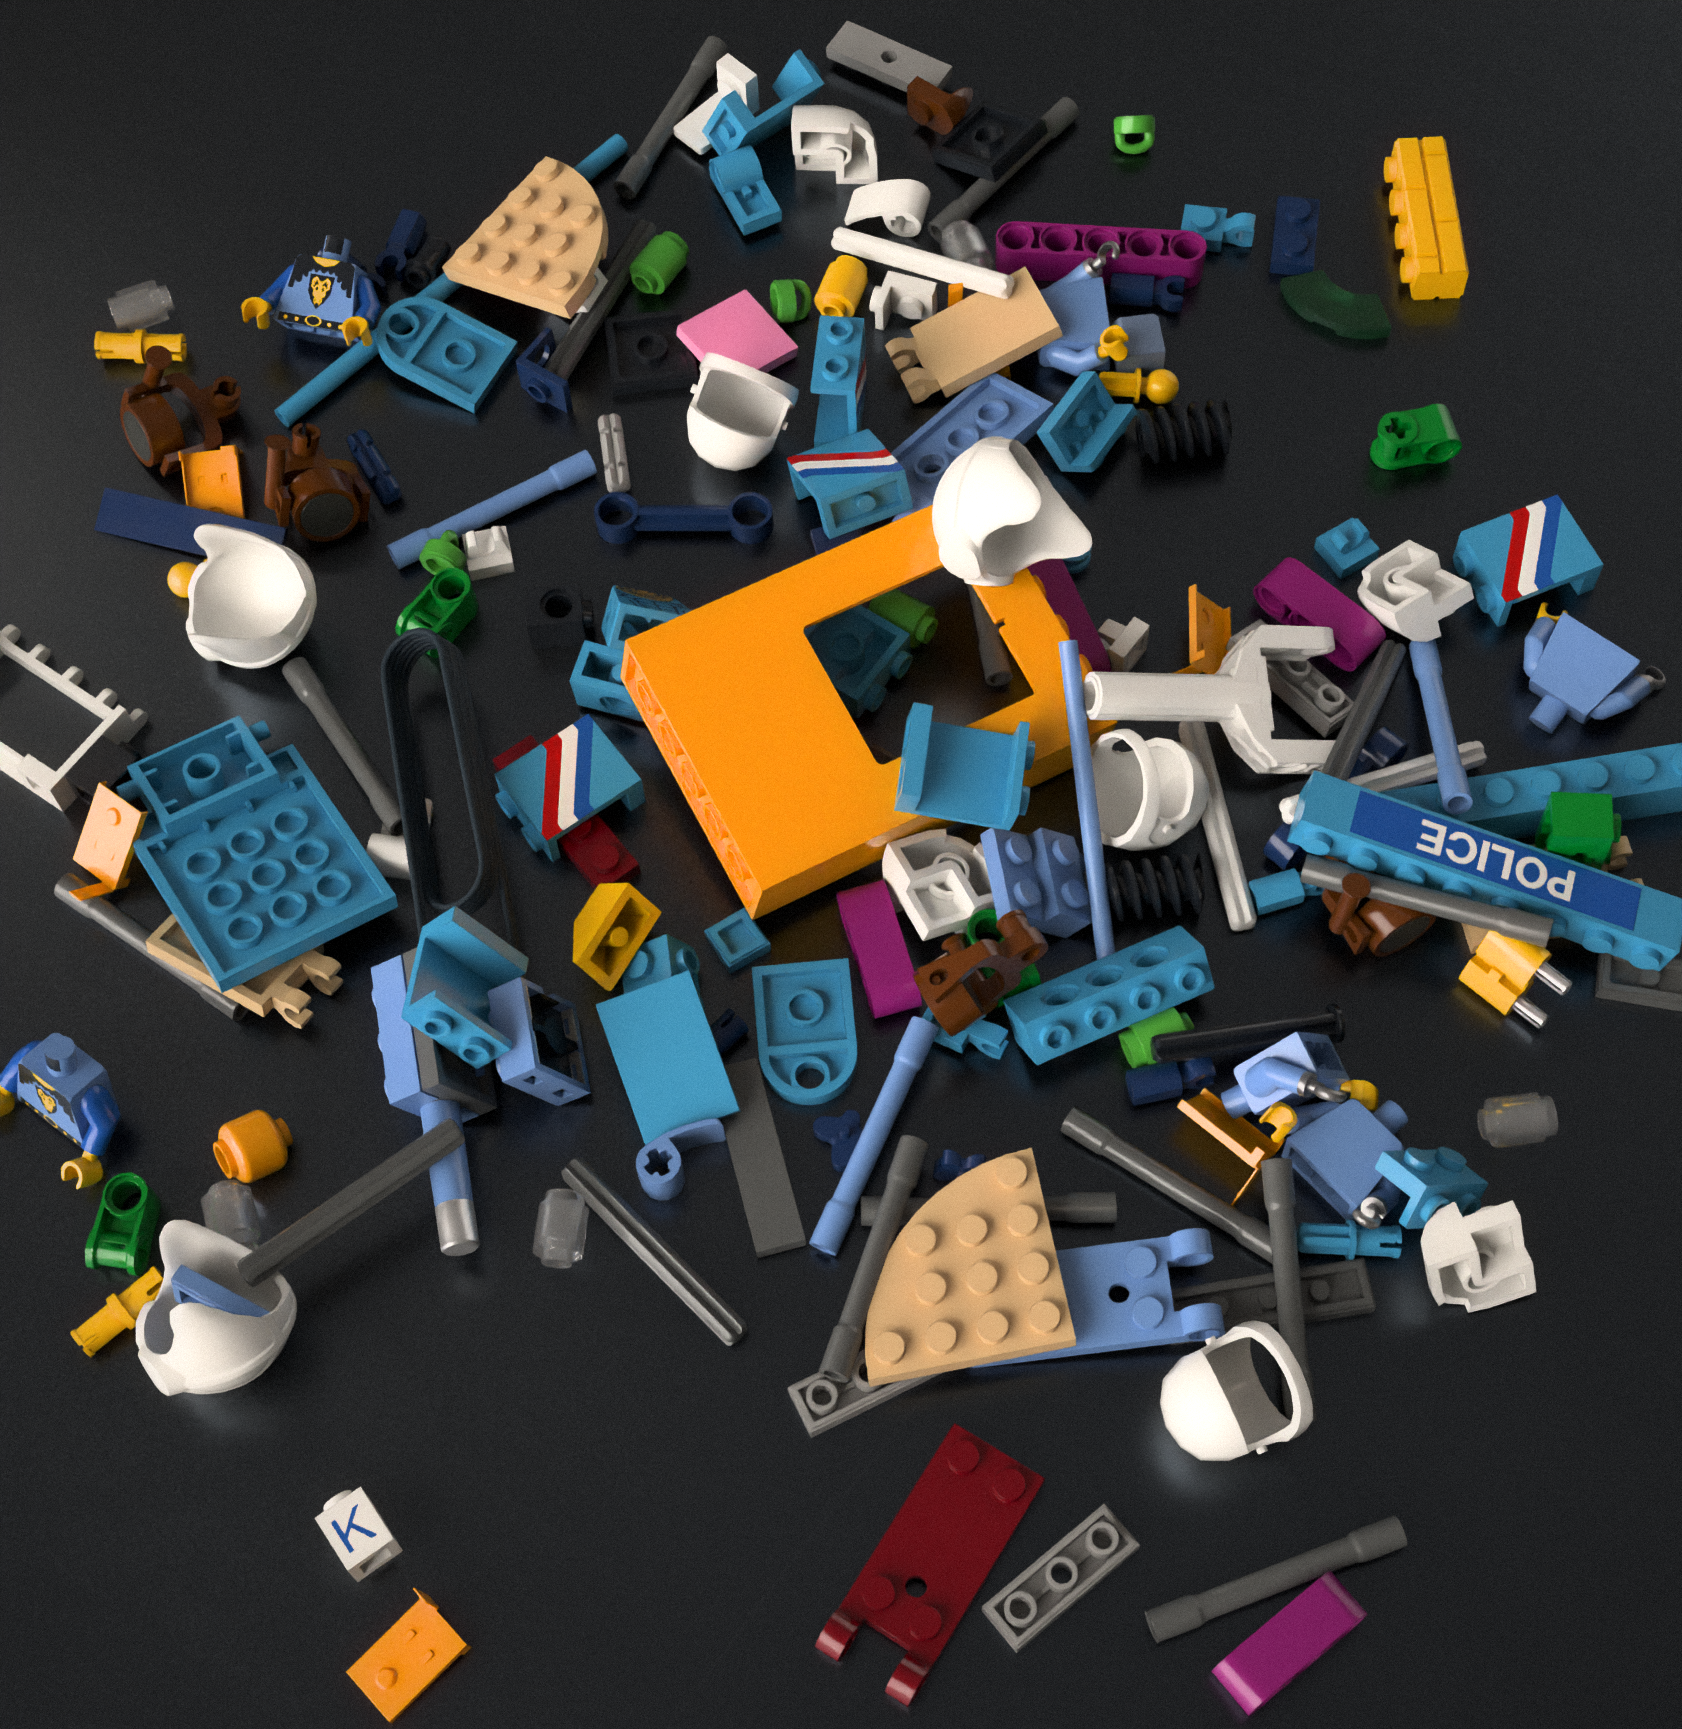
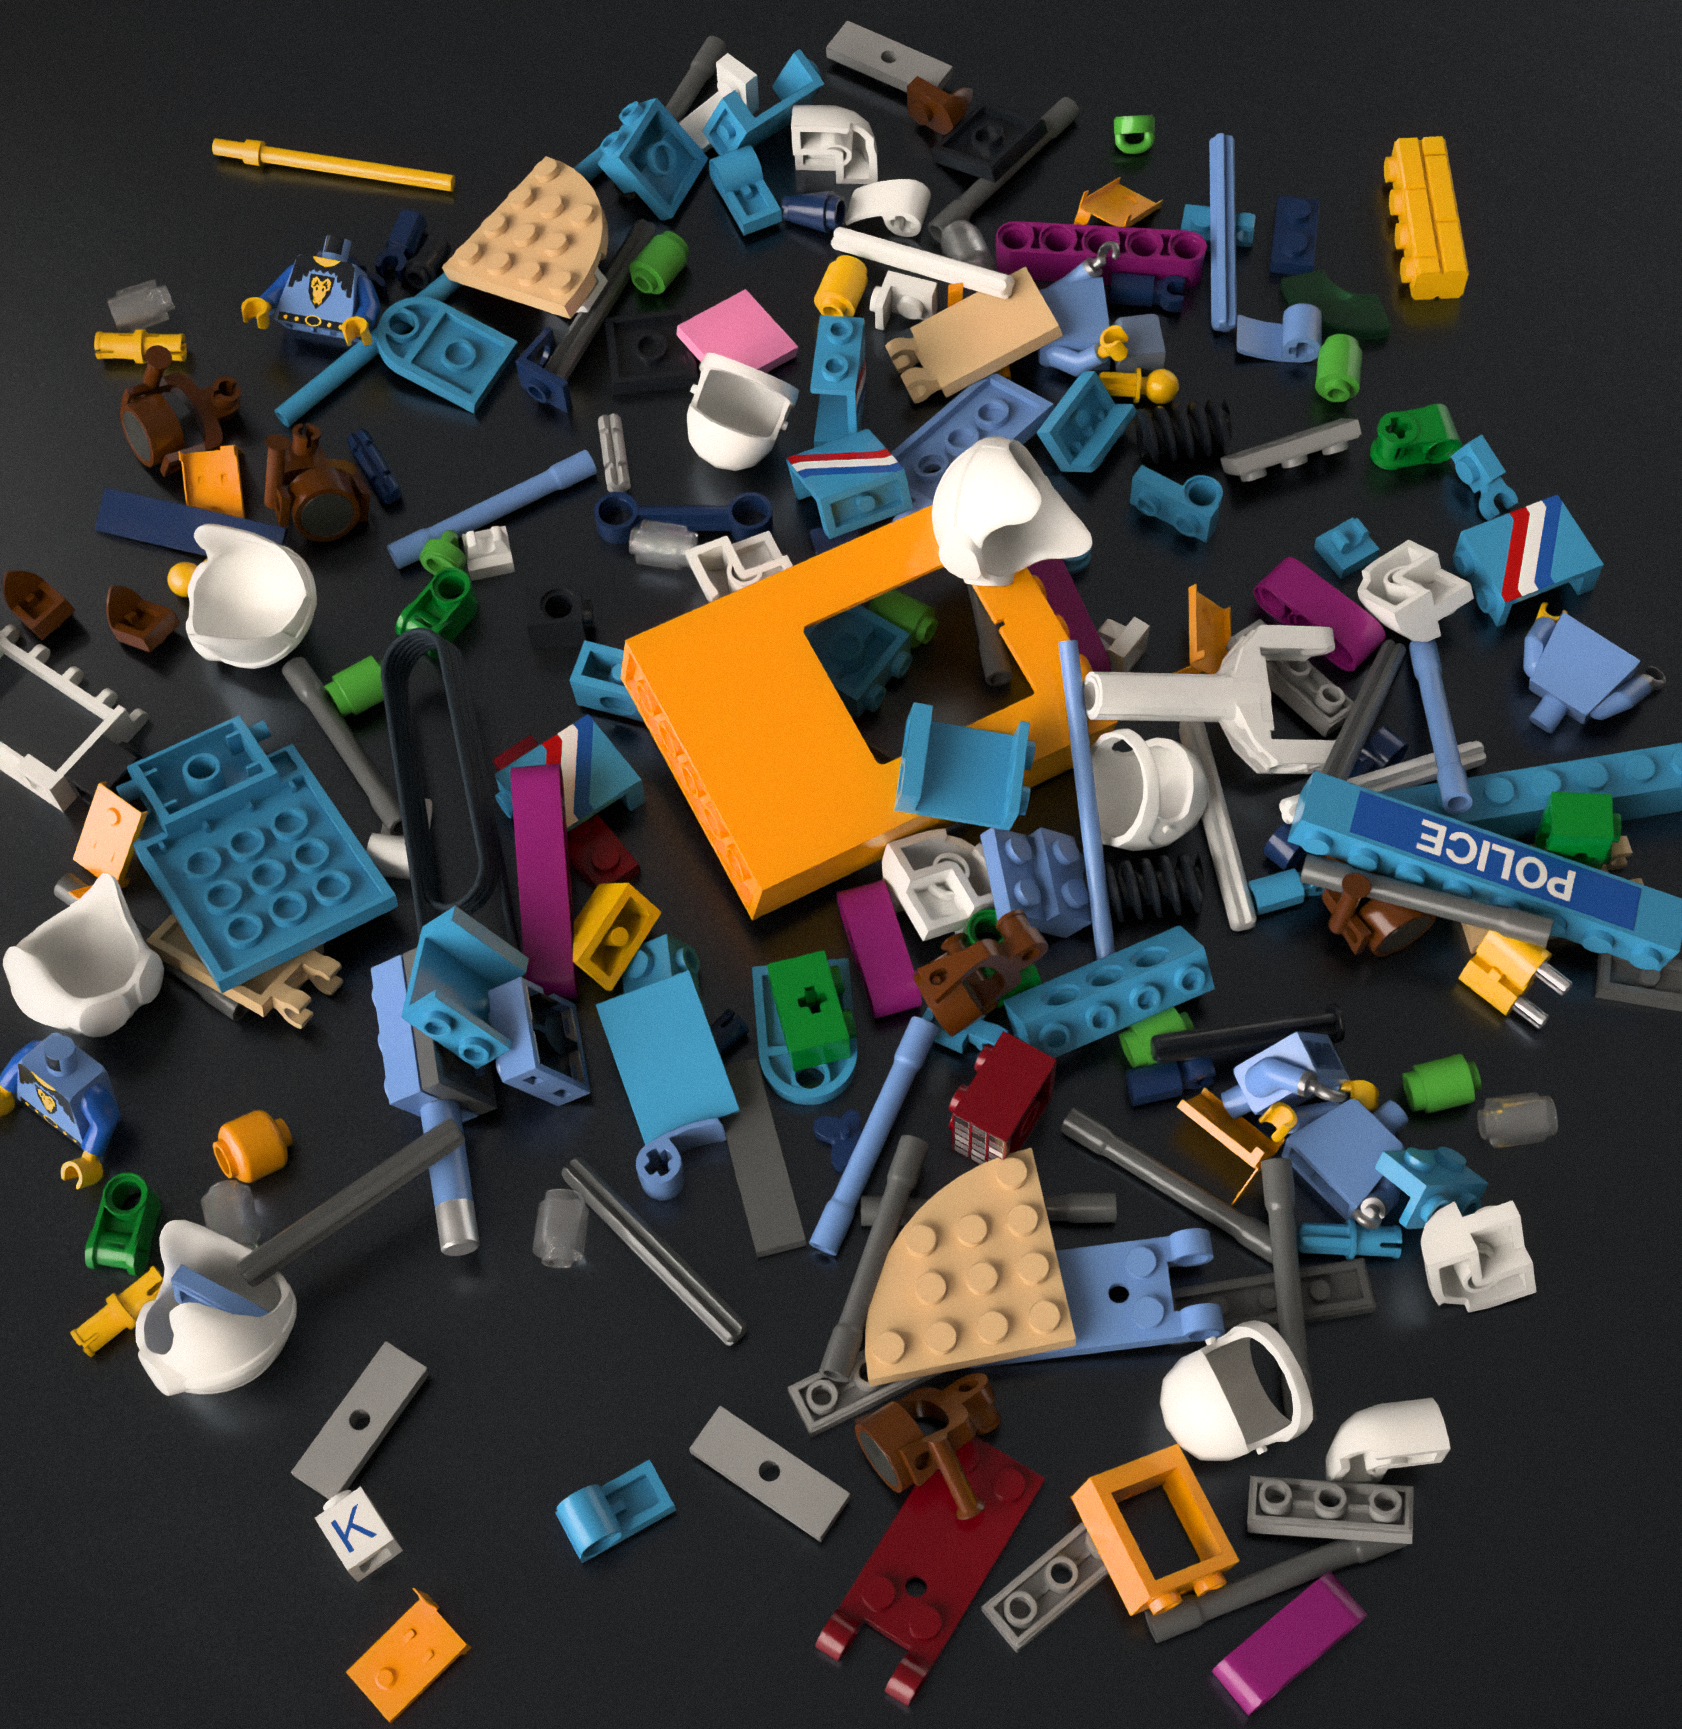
dark azure torso [601,585,692,650] -> none
dark azure tile [704,907,771,974] -> none
bright green tile [770,279,812,323] -> none
dark blue piece [932,1149,987,1181] -> none
none -> reddish brown plate [3,570,75,640]
none -> white piece [3,873,164,1037]
none -> reddish brown plate [106,585,180,652]
none -> yellow bar [212,138,455,192]
none -> light grey tile [291,1341,430,1500]
none -> bright green brick [324,655,384,718]
none -> magenta beam [511,763,579,999]
none -> dark azure plate [555,1459,676,1563]
none -> dark azure plate [598,98,709,221]
none -> clear brick [629,519,698,571]
none -> white brick [685,531,793,602]
none -> light grey tile [689,1406,851,1542]
none -> green brick [767,950,857,1072]
none -> dark blue cone [781,191,846,234]
none -> reddish brown piece [855,1373,1002,1520]
none -> dark red brick [948,1031,1057,1165]
none -> light orange window [1071,1444,1239,1616]
none -> light orange piece [1074,177,1163,227]
none -> dark azure plate [1129,465,1223,543]
none -> medium blue axle [1209,133,1237,333]
none -> light grey tile [1220,418,1362,482]
none -> medium blue panel [1236,303,1322,363]
none -> light grey tile [1247,1476,1413,1544]
none -> bright green brick [1315,334,1363,403]
none -> white brick [1326,1398,1451,1483]
none -> bright green brick [1402,1054,1481,1114]
none -> dark azure plate [1450,434,1518,521]

